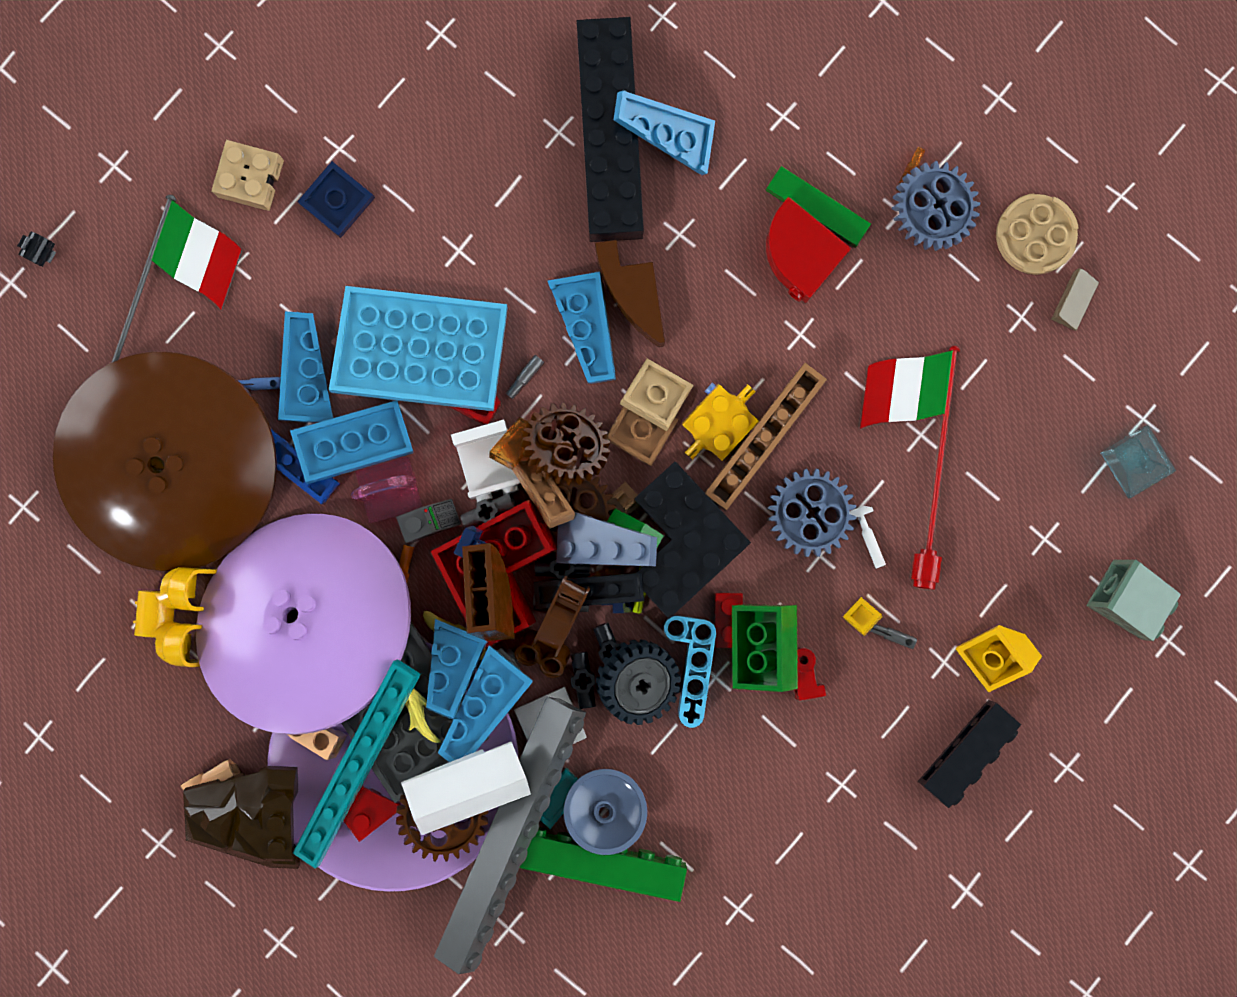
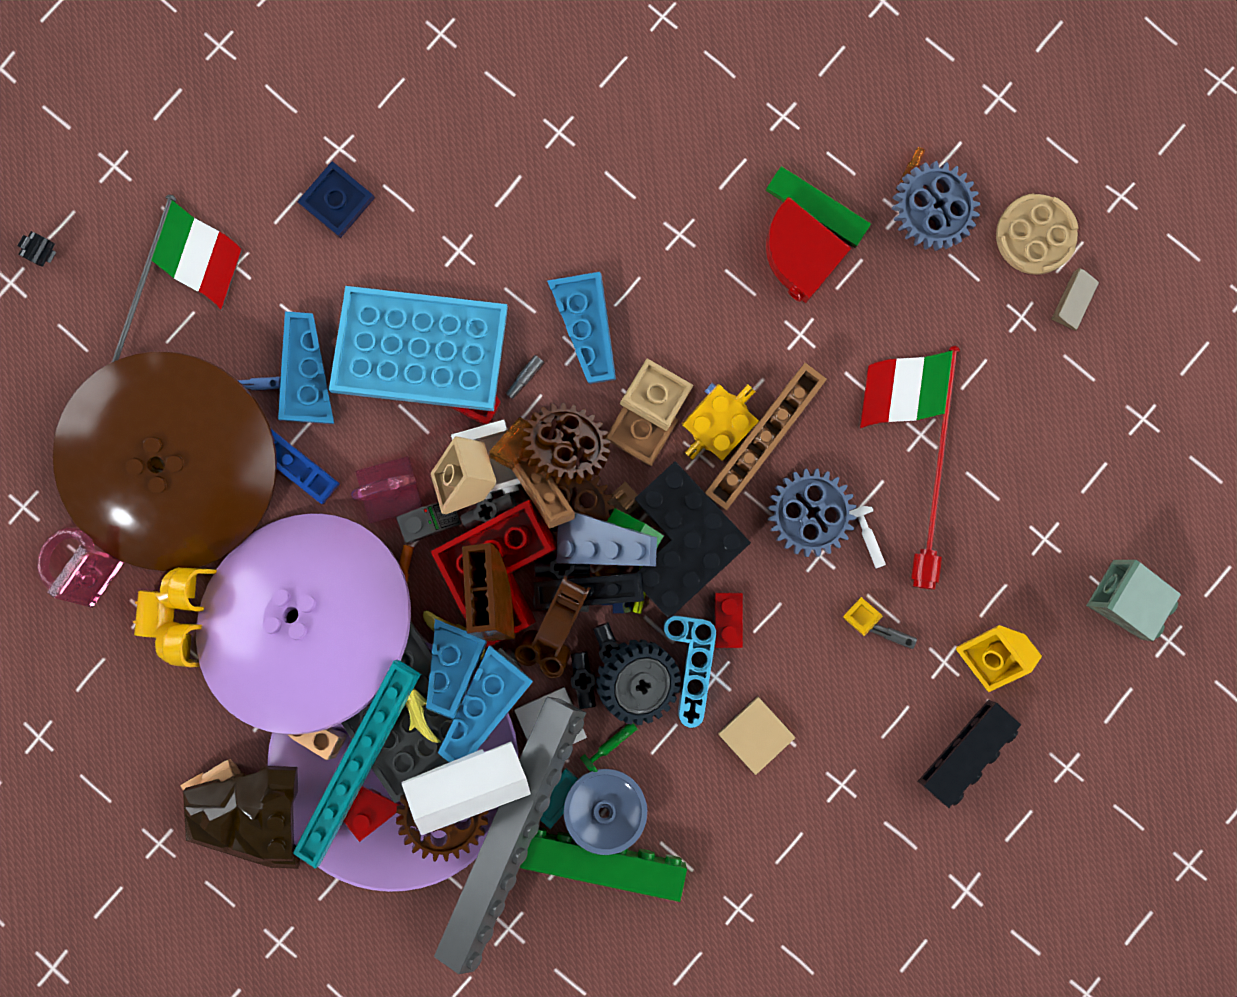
tan piece [212,140,284,211] -> none
dark azure plate [290,400,413,484] -> none
dark blue tile [454,526,486,558] -> none
black brick [576,17,644,242] -> none
reddish brown slope [595,240,665,347] -> none
dark azure wing [613,91,715,175] -> none
green brick [732,604,798,692] -> none
red leg [794,648,826,701] -> none
clear light blue slope [1100,425,1176,499] -> none
none -> clear pink tile [37,528,124,608]
none -> tan slope [431,436,496,514]
none -> green piece [580,723,638,772]
none -> tan tile [718,696,796,775]

